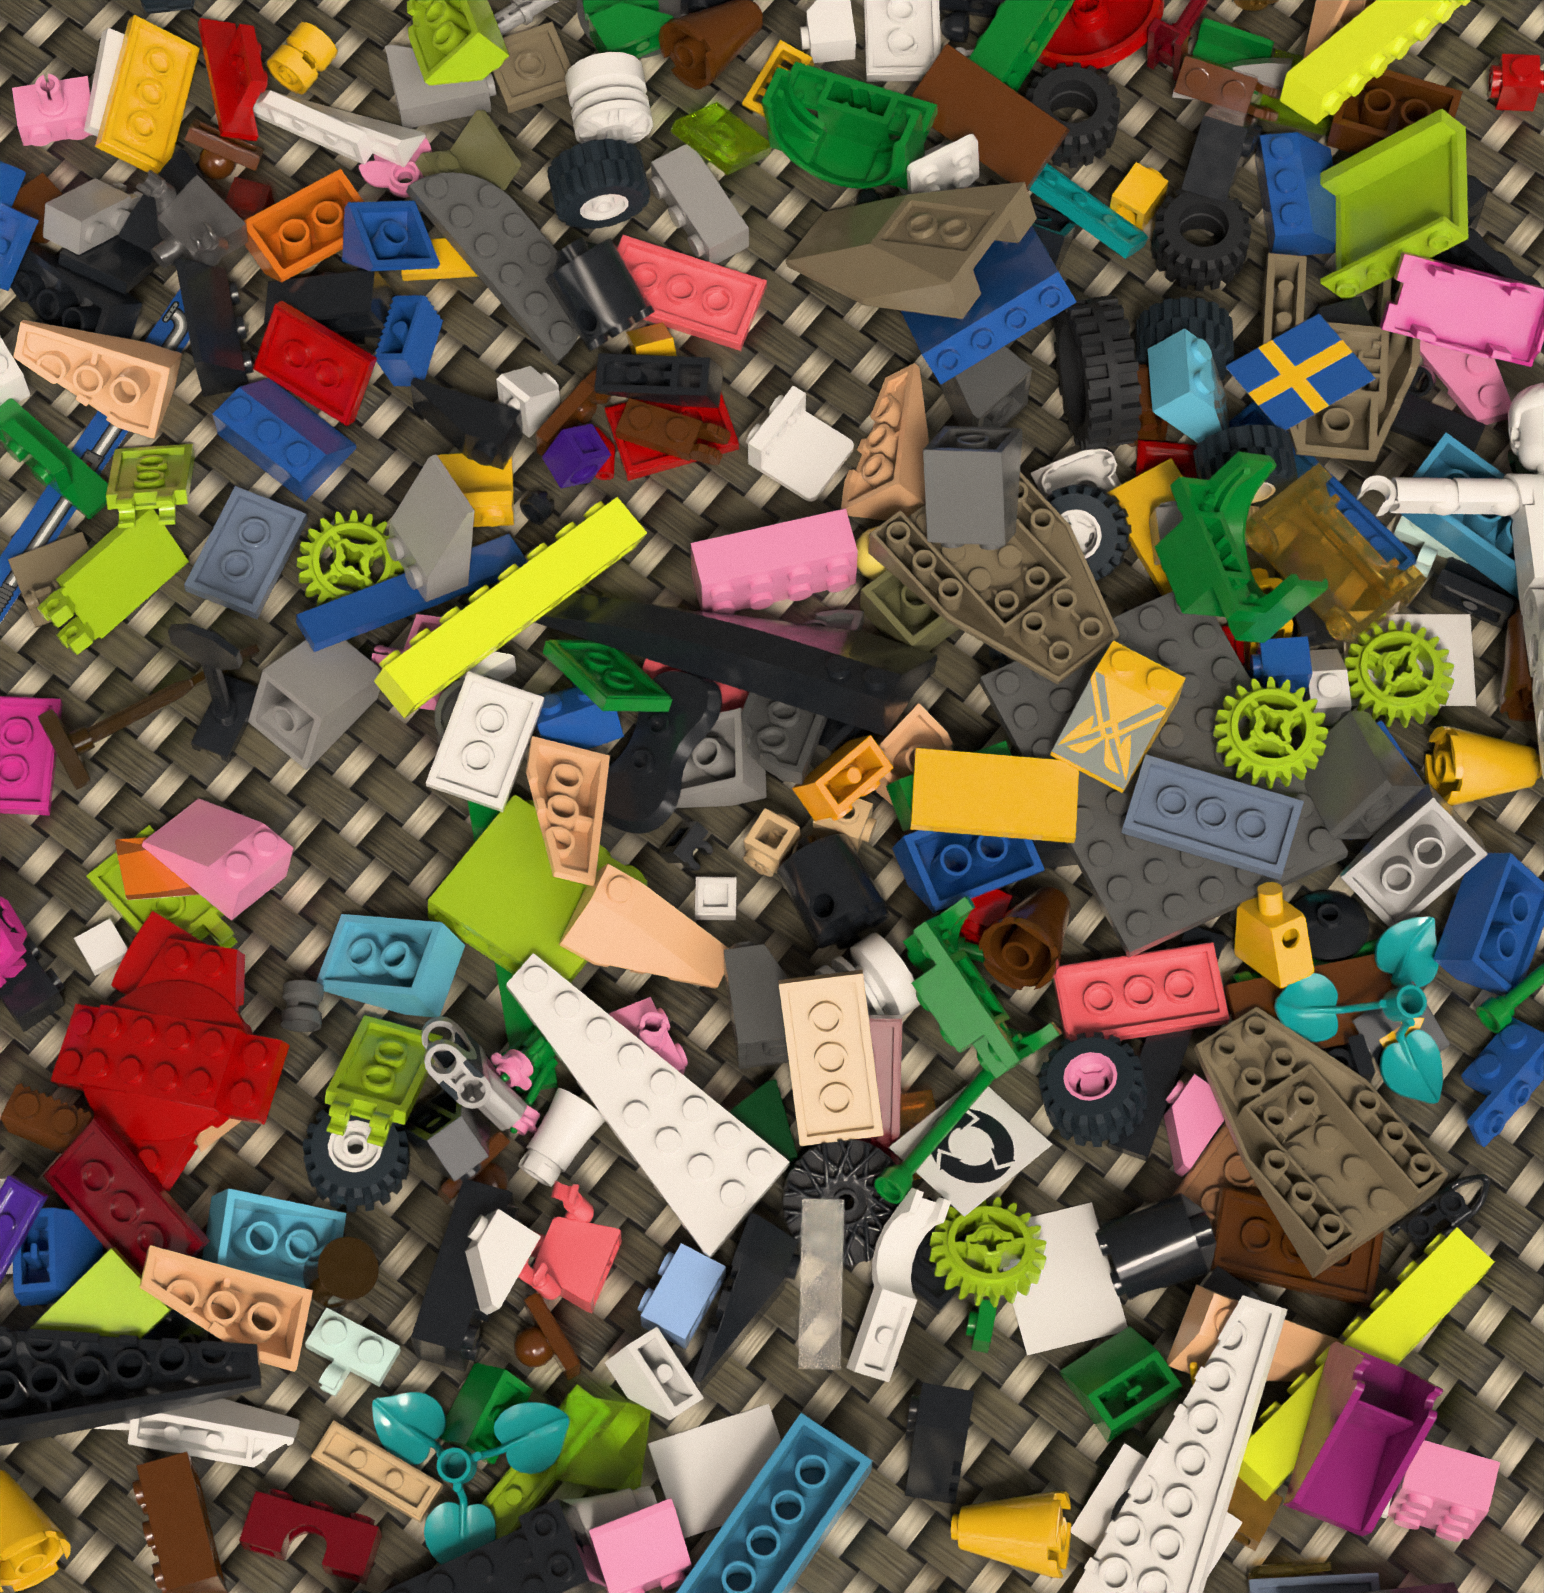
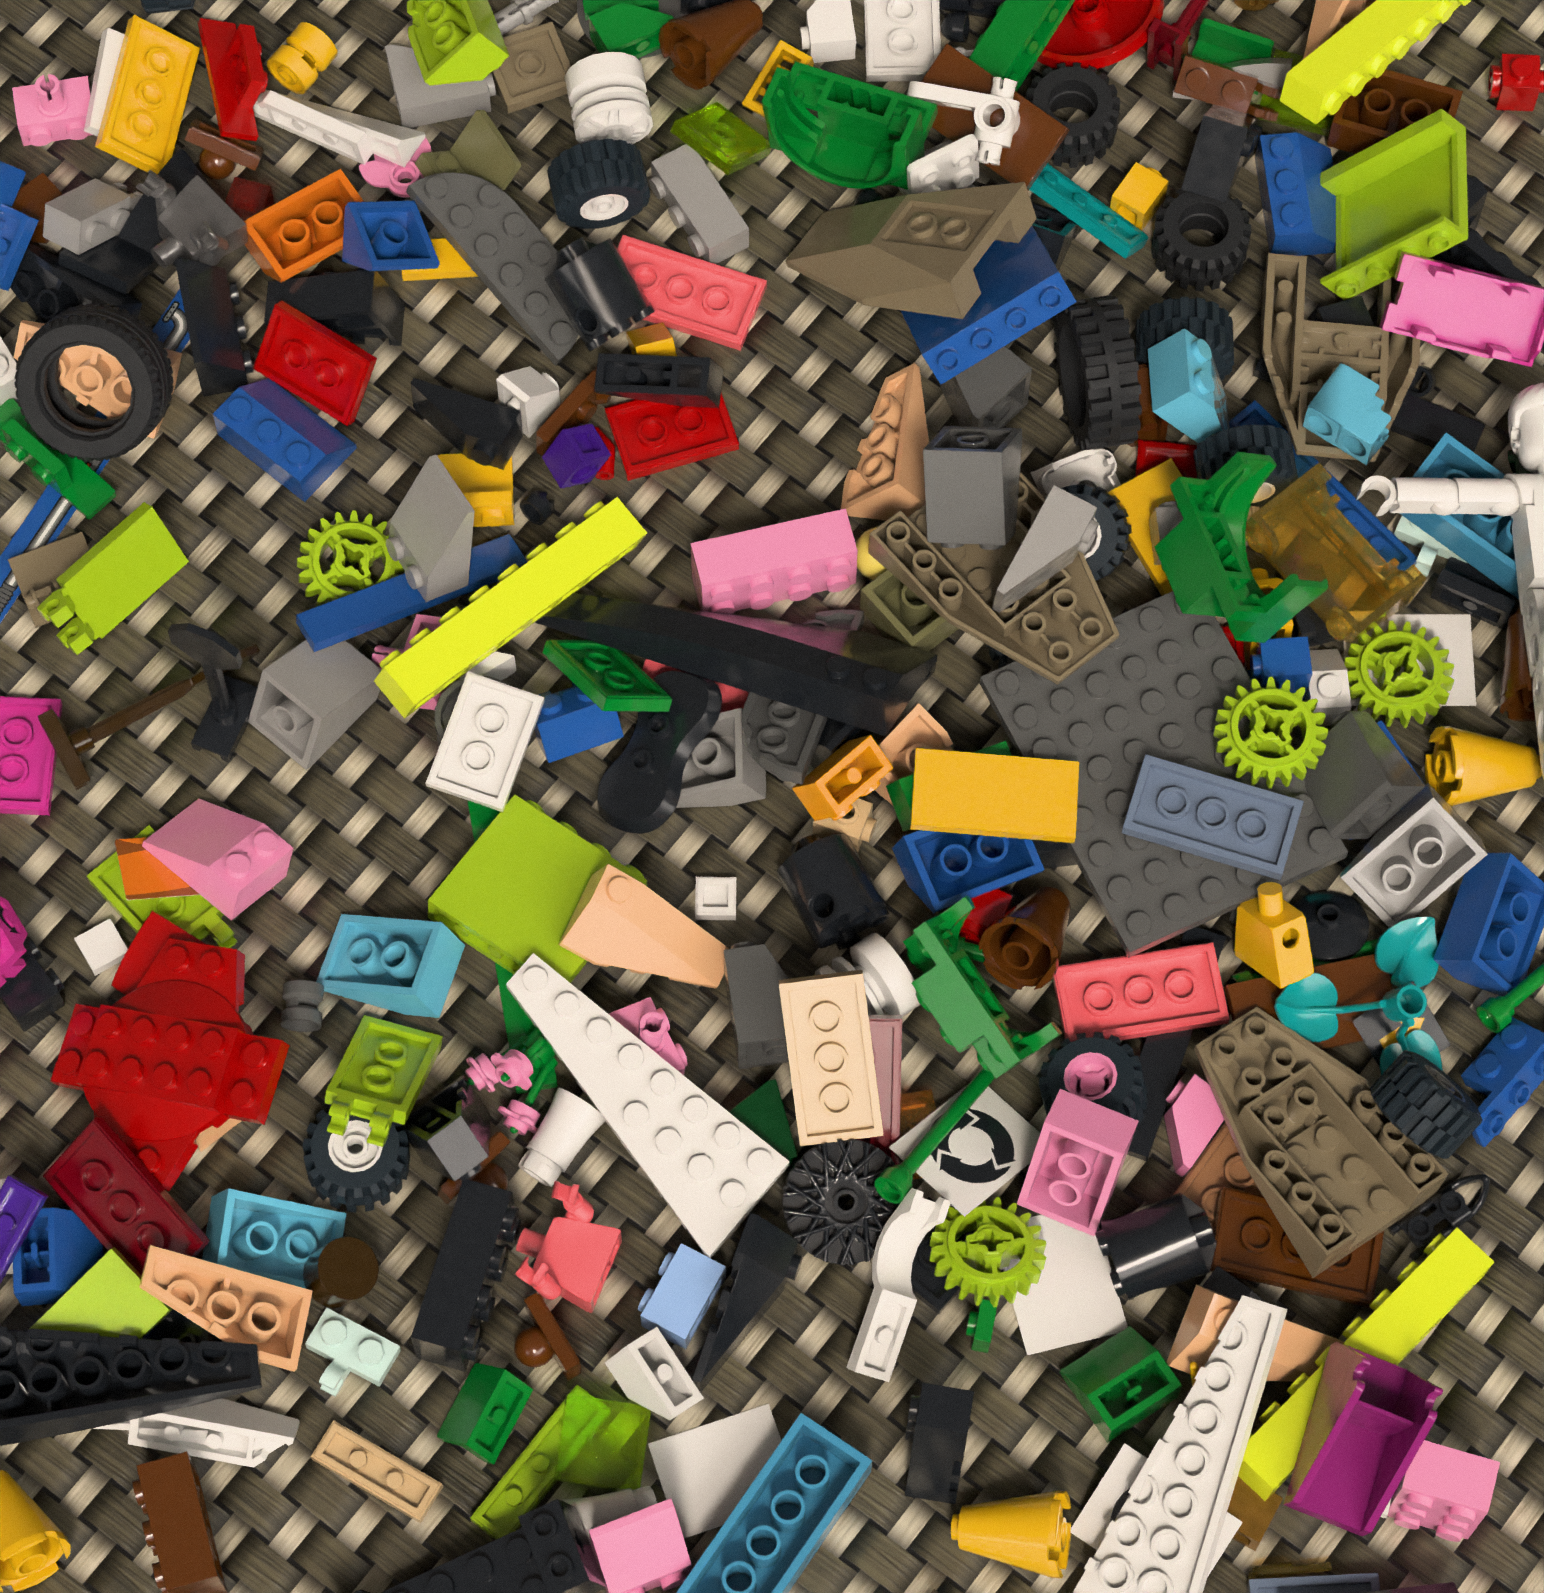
reddish brown brick [0,1083,93,1154] -> none
lime tile [106,444,195,528] -> none
sand blue plate [184,486,308,619] -> none
dark red arch [239,1489,382,1585] -> none
teal plant [372,1392,570,1565] -> none
blue brick [374,295,443,386] -> none
light grey connector [421,1016,527,1131] -> none
white slope [465,1209,541,1315] -> none
light nougat wedge [526,736,610,886] -> none
reddish brown hinge [616,398,731,466] -> none
black tile [657,821,713,871] -> none
tan brick [743,808,802,877] -> none
white bracket [746,386,854,502] -> none
clear tile [798,1198,844,1370] -> none
yellow slope [1050,640,1186,793] -> none
blue sticker [1225,314,1376,430] -> none
black tile [1328,1034,1376,1083] -> none
bright pink wing [1420,340,1512,425] -> none
none -> black tyre [14,303,174,461]
none -> white piece [907,77,1020,166]
none -> light grey slope [992,485,1099,613]
none -> bright pink brick [1017,1089,1139,1236]
none -> medium azure piece [1303,363,1391,465]
none -> black wheel [1369,1050,1483,1159]

